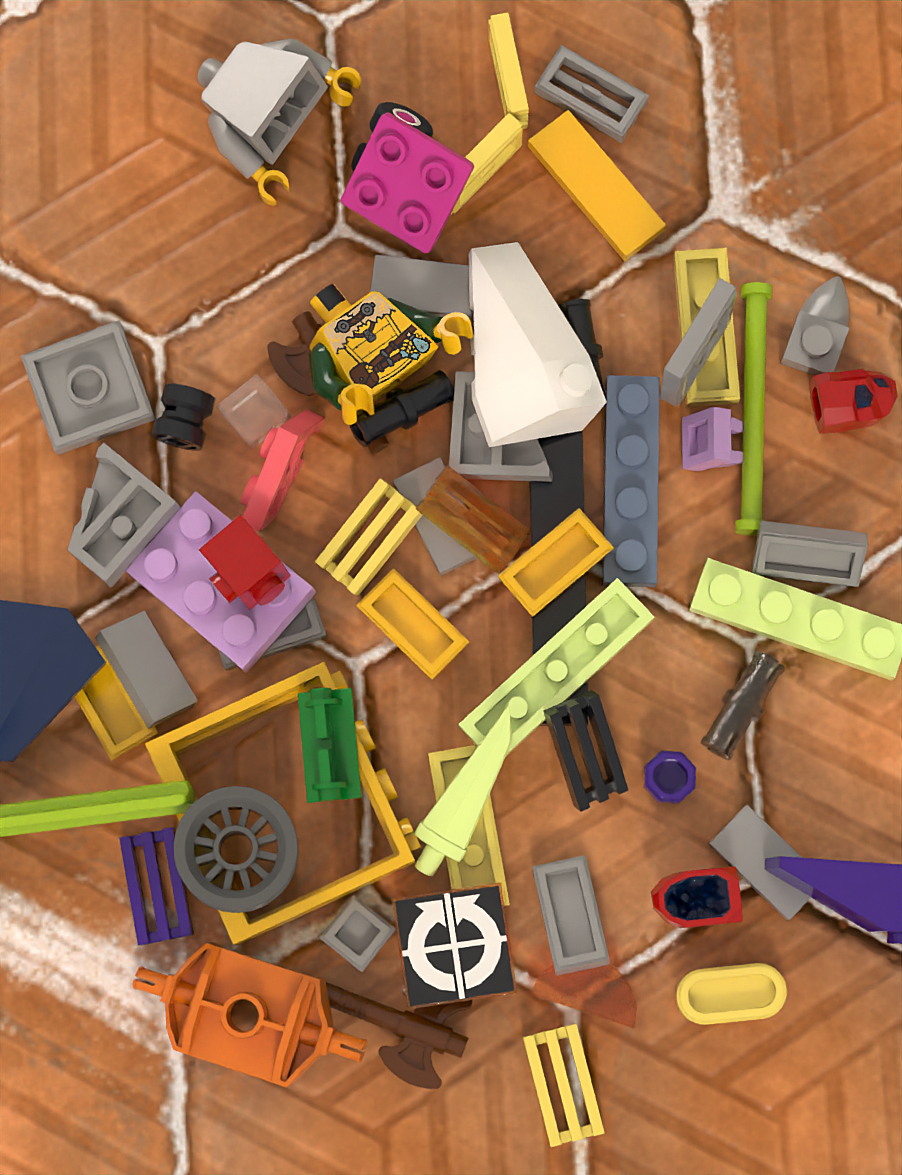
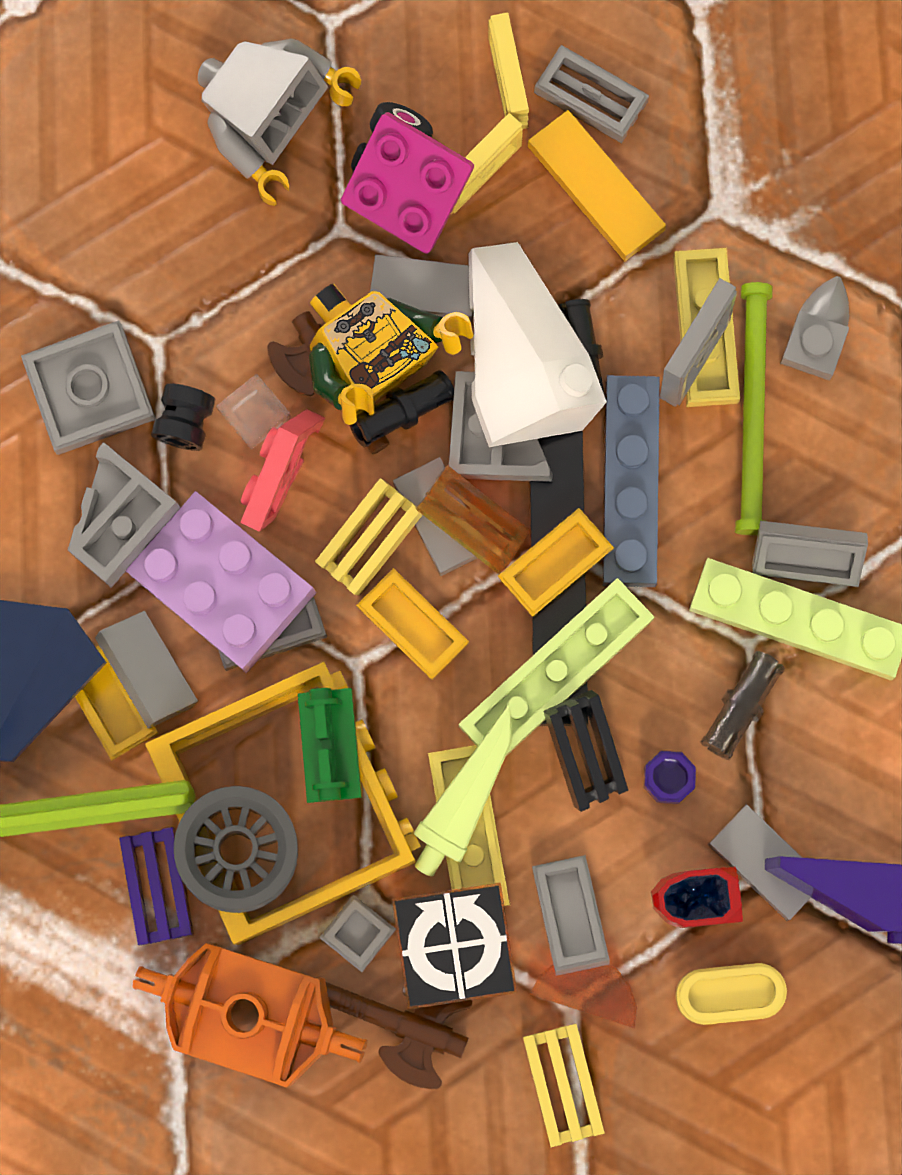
red brick [198,514,291,610] -> none
lavender tile [682,407,743,471] -> none
red rock [809,369,898,434] -> none

